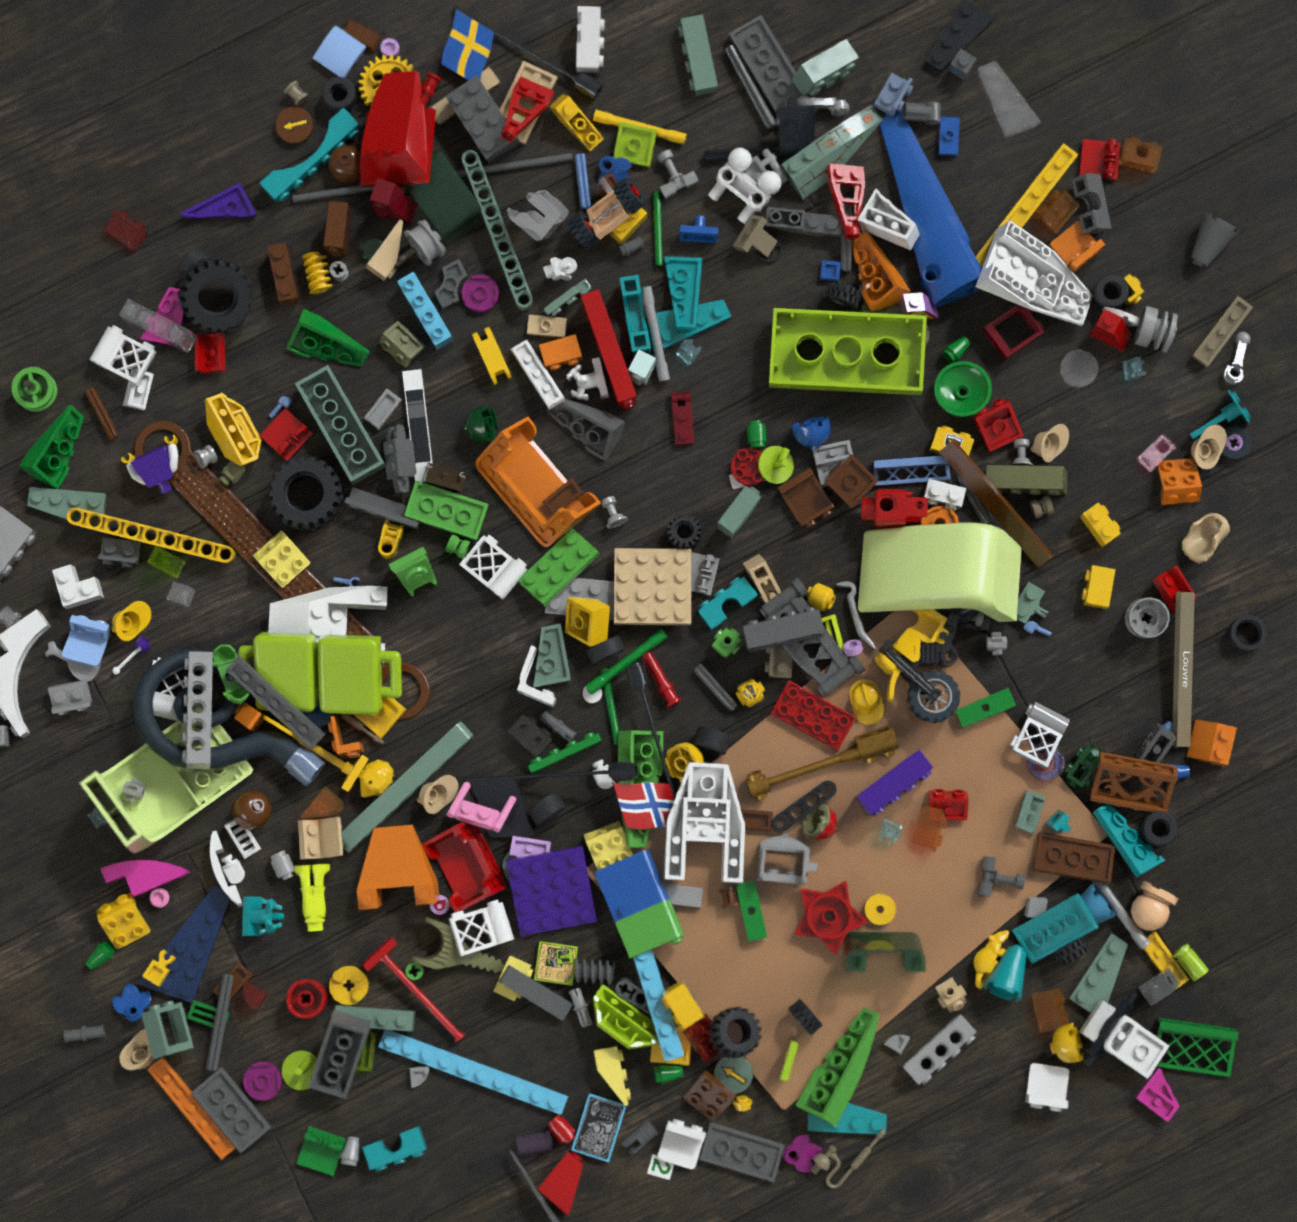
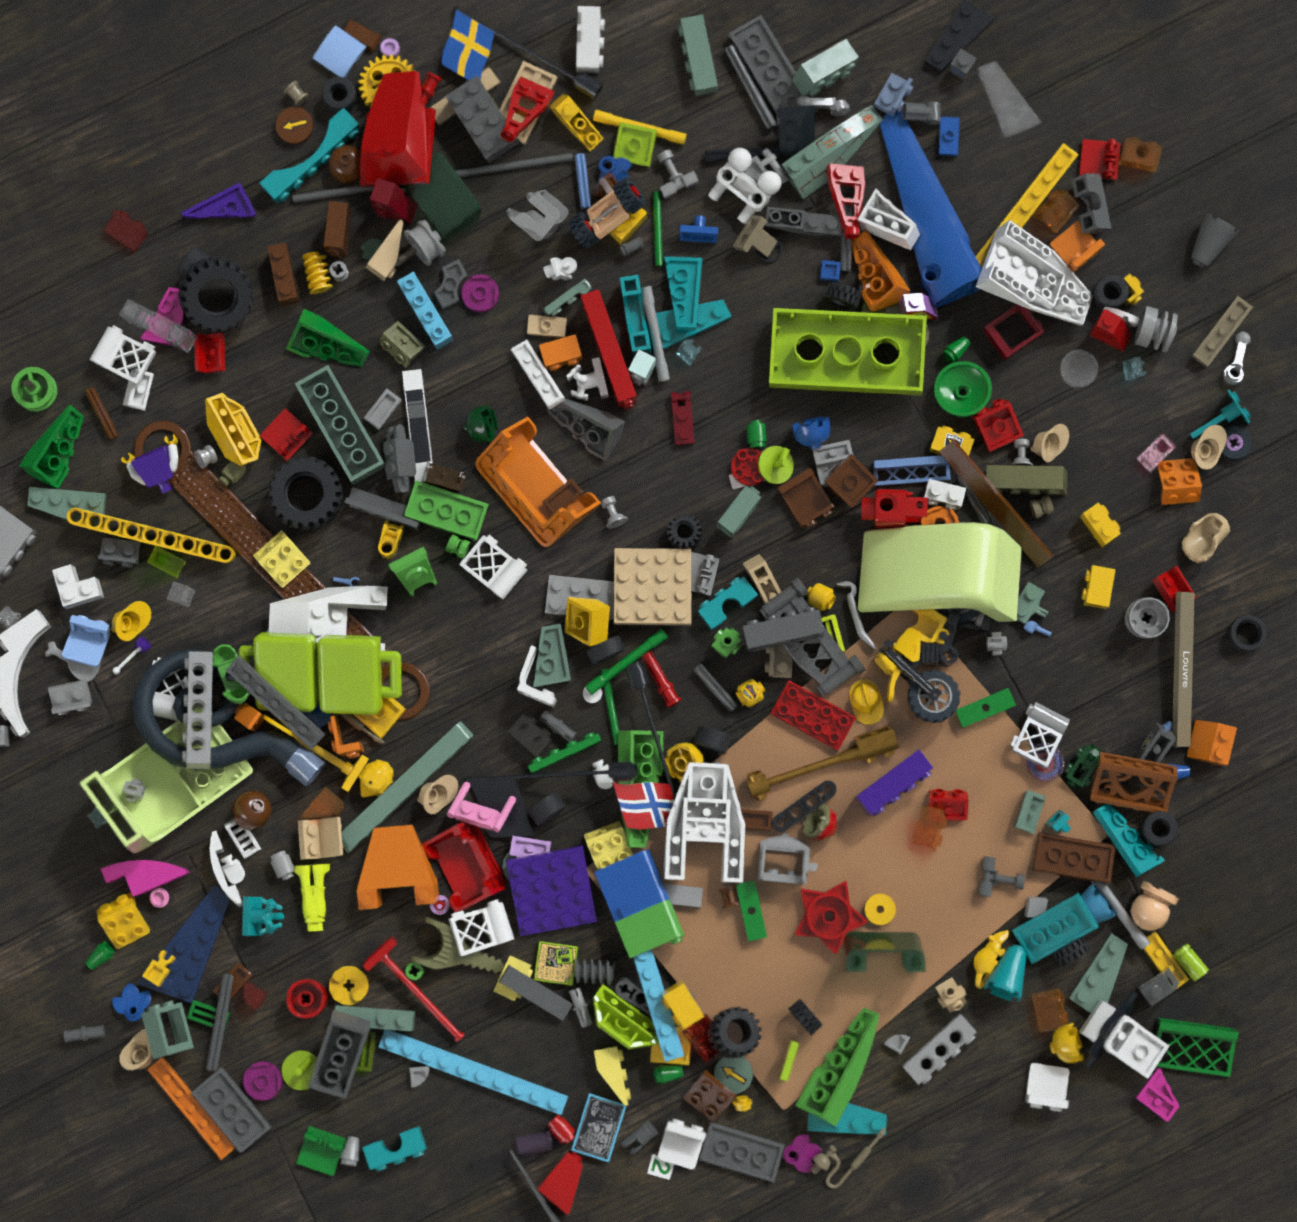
medium blue hand [269,396,292,418] -> none
sand green beam [462,150,533,311] -> none
yellow piece [472,327,512,385] -> none
bright green plate [518,528,600,607] -> none
lavender tile [843,640,863,657] -> none
clear light blue tile [879,819,902,845] -> none

